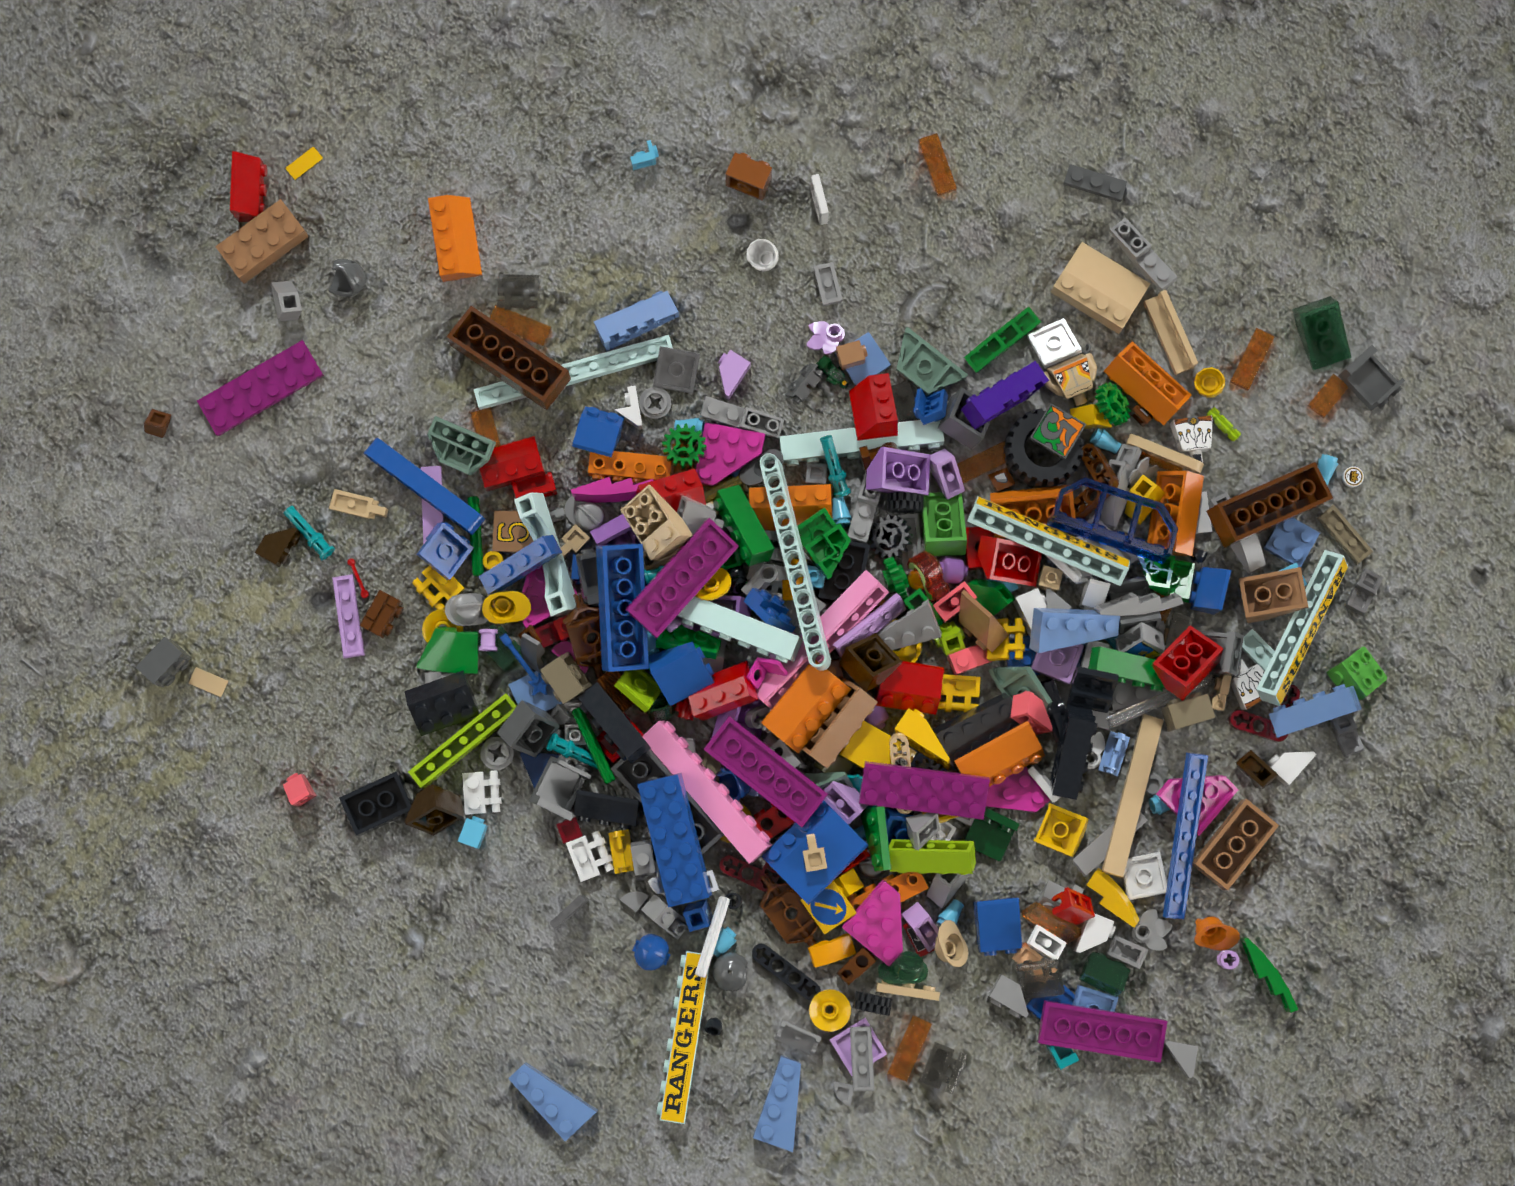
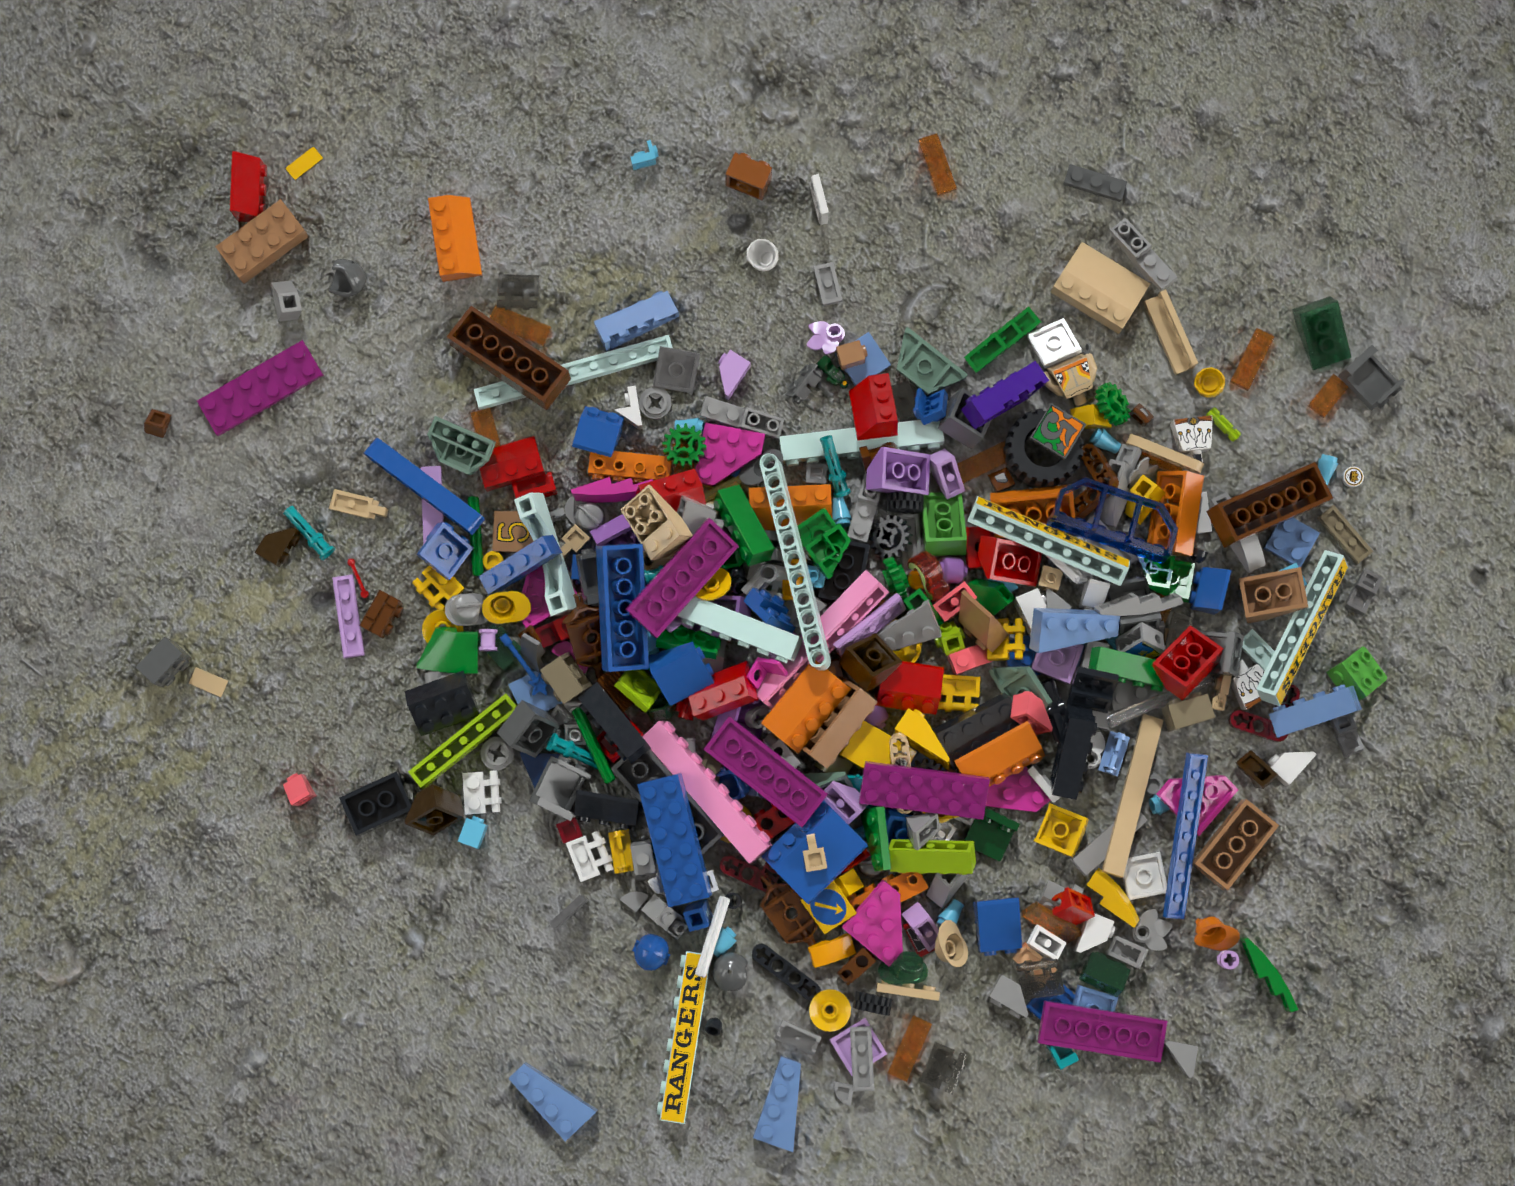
orange slope [1104,341,1192,425] -> none

